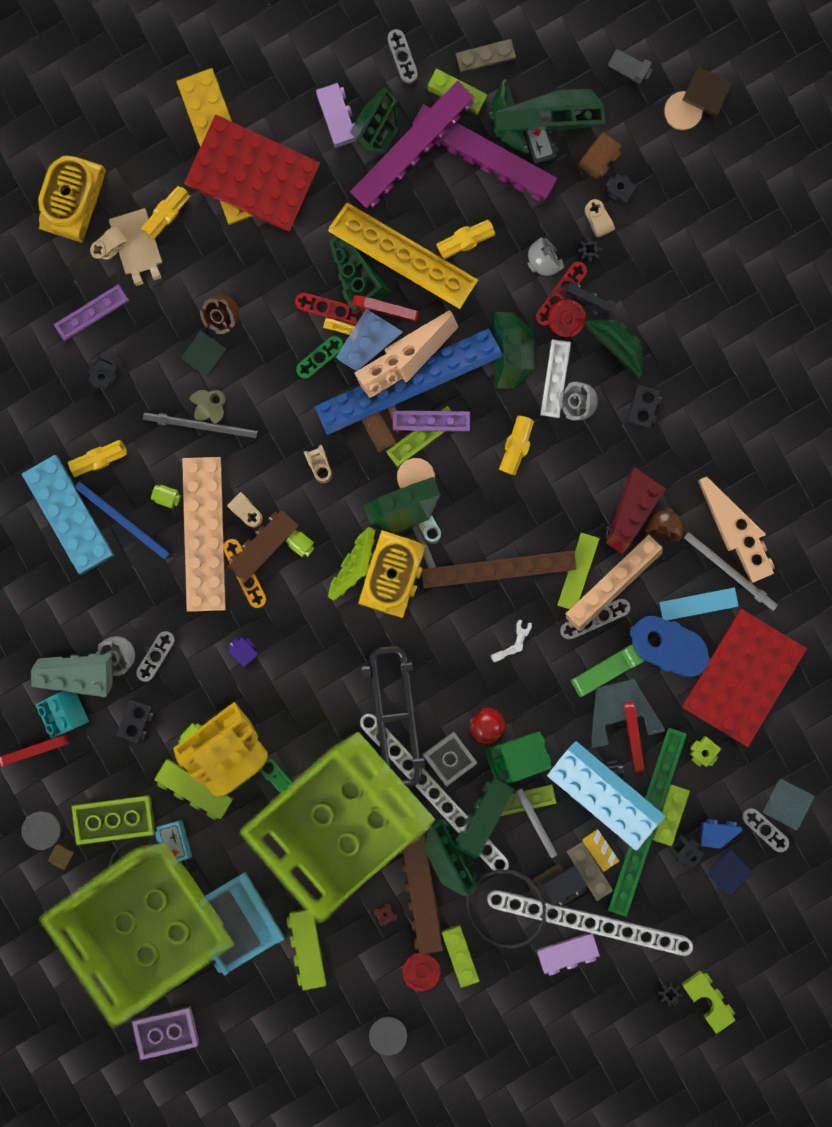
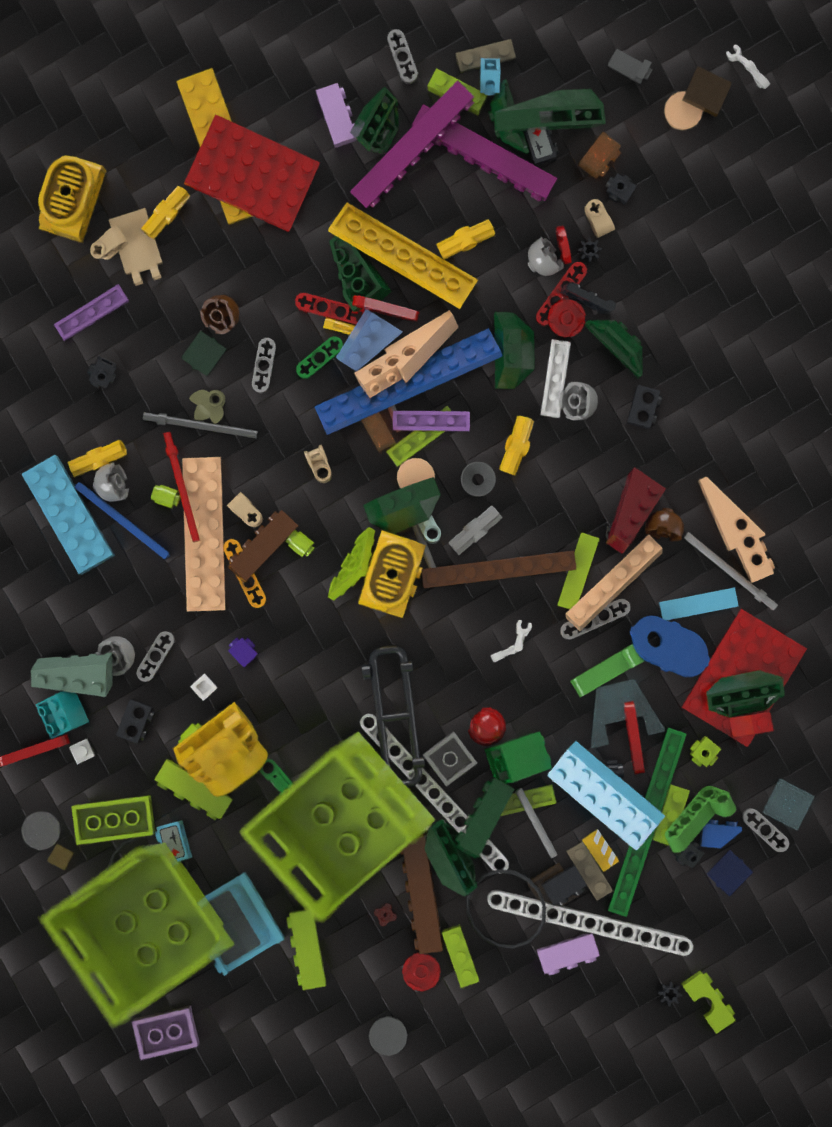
none -> white plate [69,739,95,764]
none -> light grey cylinder [93,463,129,502]
none -> red bar [163,432,200,543]
none -> white plate [190,674,218,701]
none -> light grey beam [252,338,276,393]
none -> light grey piece [448,505,502,555]
none -> dark grey piece [461,462,496,496]
none -> medium azure brick [480,58,500,95]
none -> red tile [556,225,571,264]
none -> bright green beam [665,786,736,853]
none -> dark green wedge [706,670,785,718]
none -> white piece [726,45,770,89]
none -> red slope [729,711,773,737]

